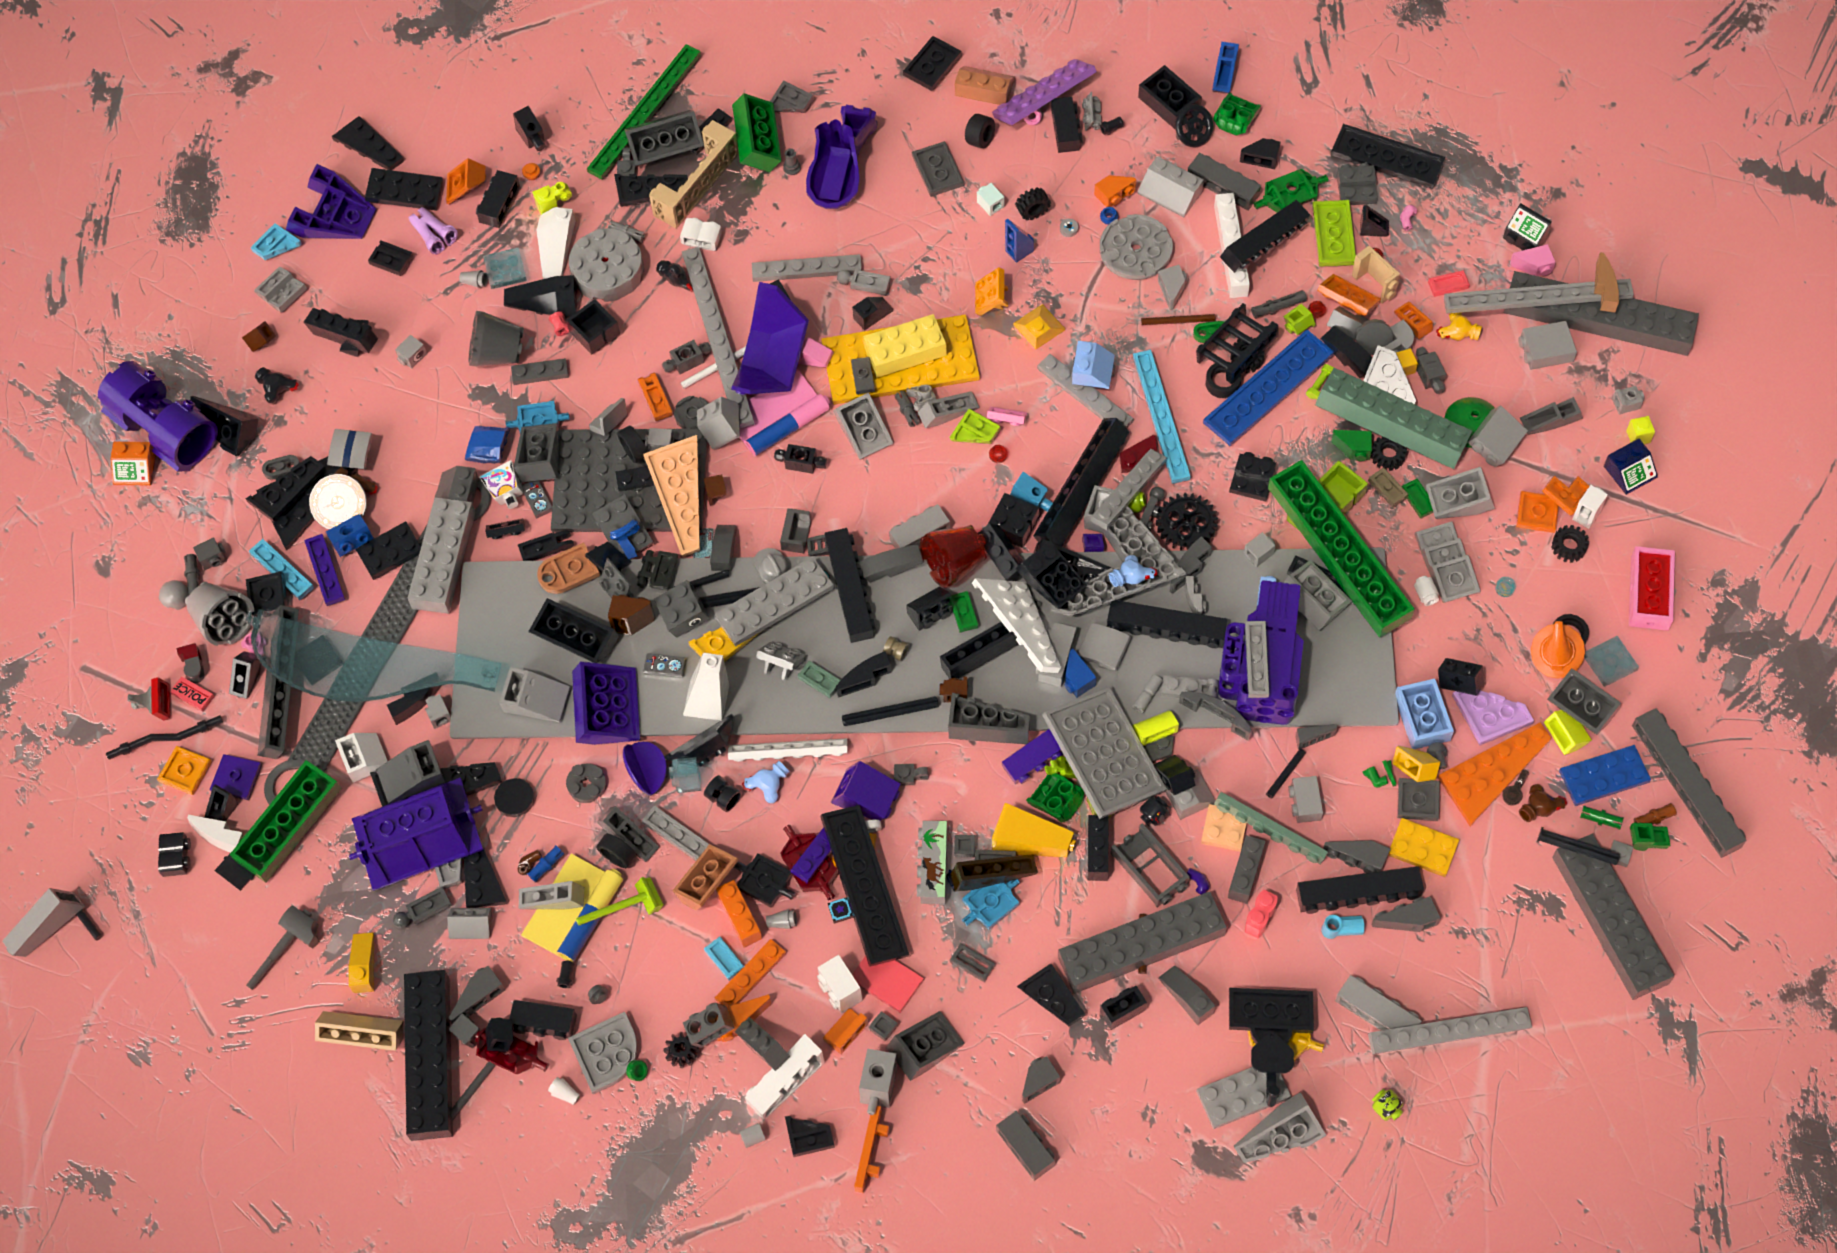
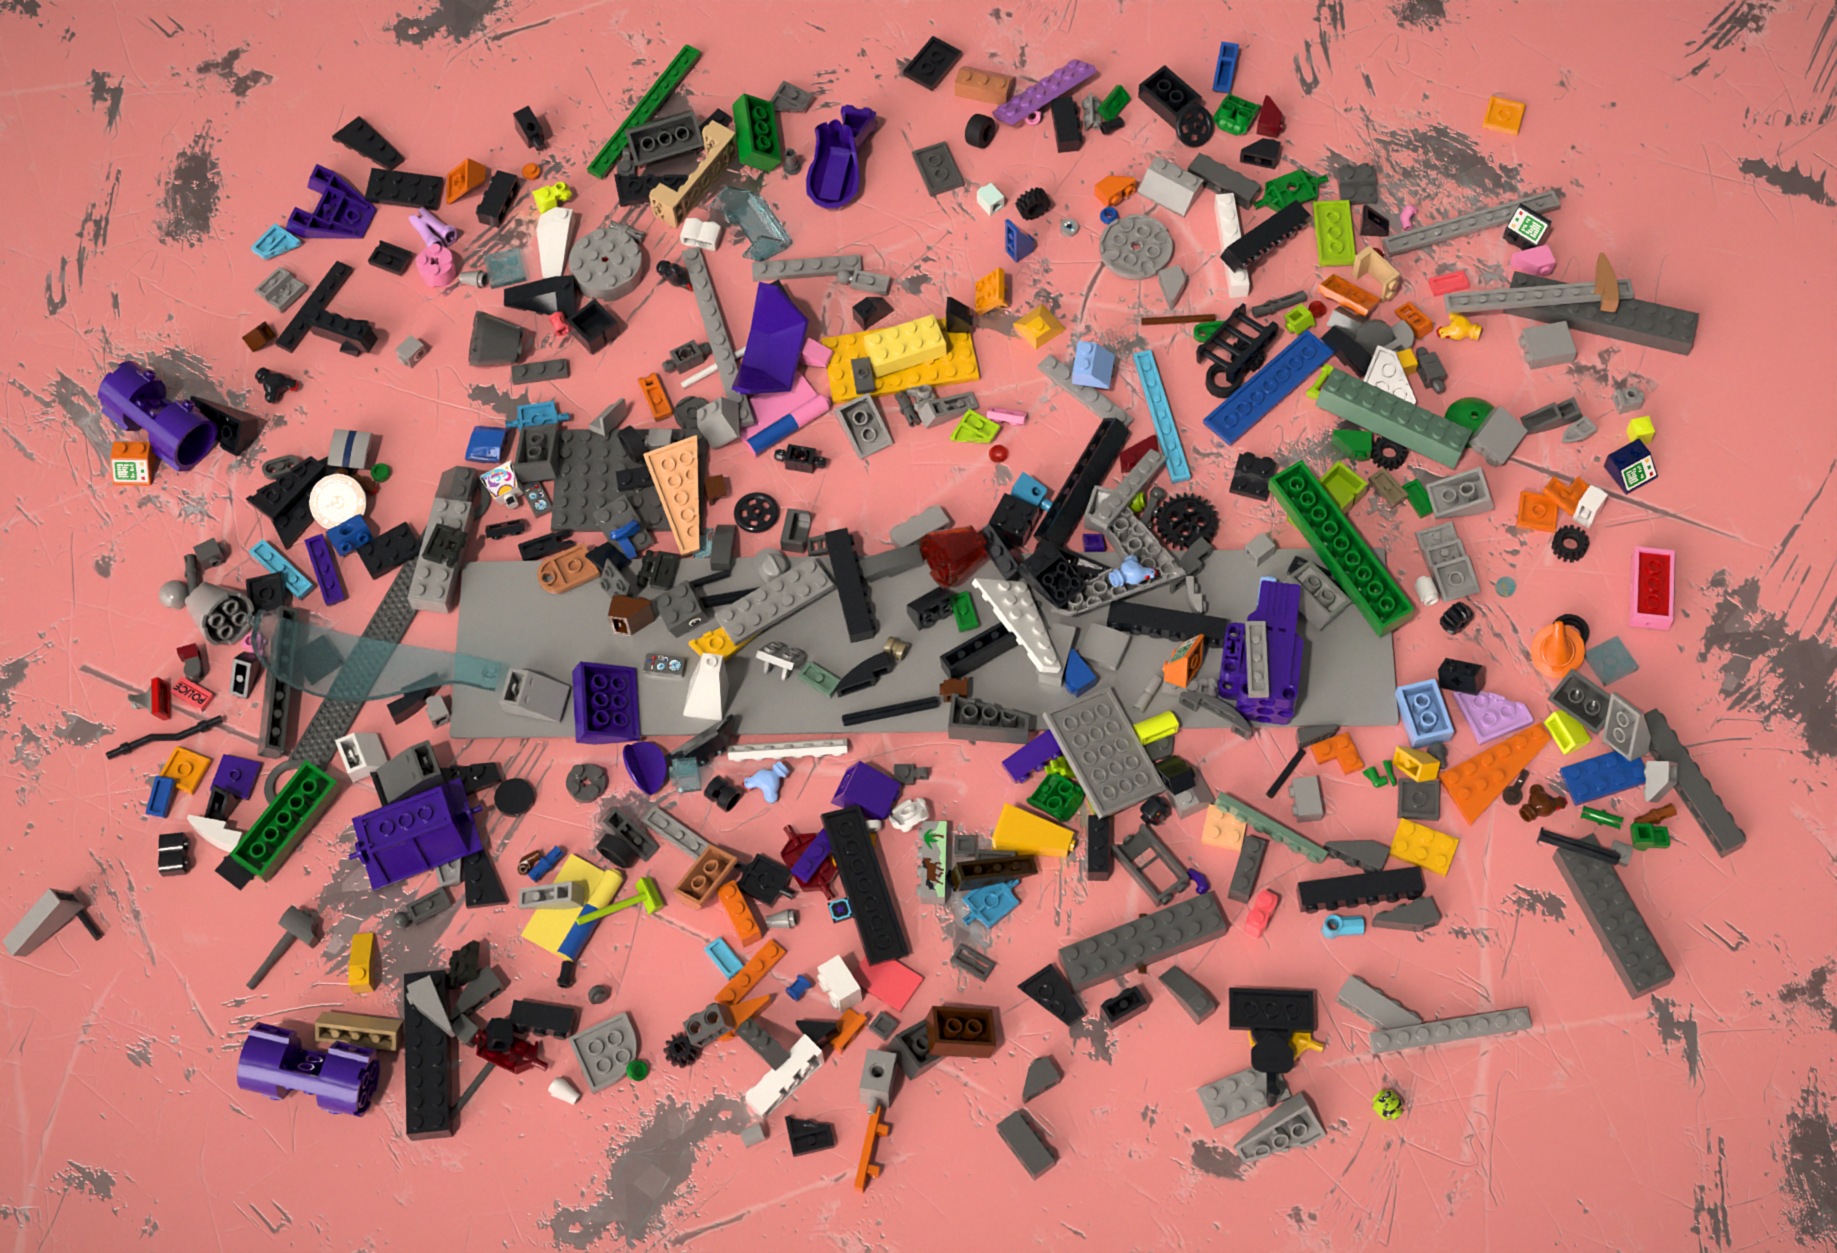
light grey panel [447,908,492,939] -> none
black slope [528,598,619,663] -> none
black plate [1331,123,1446,189] -> none
none -> blue tile [145,776,177,818]
none -> dark purple cylinder [237,1022,380,1117]
none -> black plate [275,261,353,353]
none -> green tile [370,463,391,483]
none -> light grey slope [406,975,456,1037]
none -> bright pink brick [416,244,456,288]
none -> pearl dark grey plate [422,523,468,568]
none -> pearl dark grey plate [447,940,480,989]
none -> clear light blue windscreen [709,185,793,262]
none -> black plate [734,492,779,533]
none -> blue bush [785,974,812,1002]
none -> black slope [796,1020,841,1049]
none -> white plate [889,798,929,832]
none -> reddish brown brick [926,1006,996,1058]
none -> black slope [946,297,973,333]
none -> green plate [1097,84,1131,122]
none -> orange slope [1163,634,1204,688]
none -> dark red slope [1256,95,1285,138]
none -> orange plate [1310,732,1364,776]
none -> light grey plate [1382,190,1560,257]
none -> black gear [1439,602,1473,635]
none -> light orange tile [1482,96,1526,136]
none -> light grey plate [1562,415,1598,443]
none -> light grey slope [1602,692,1651,761]
none -> slope [1643,761,1678,803]

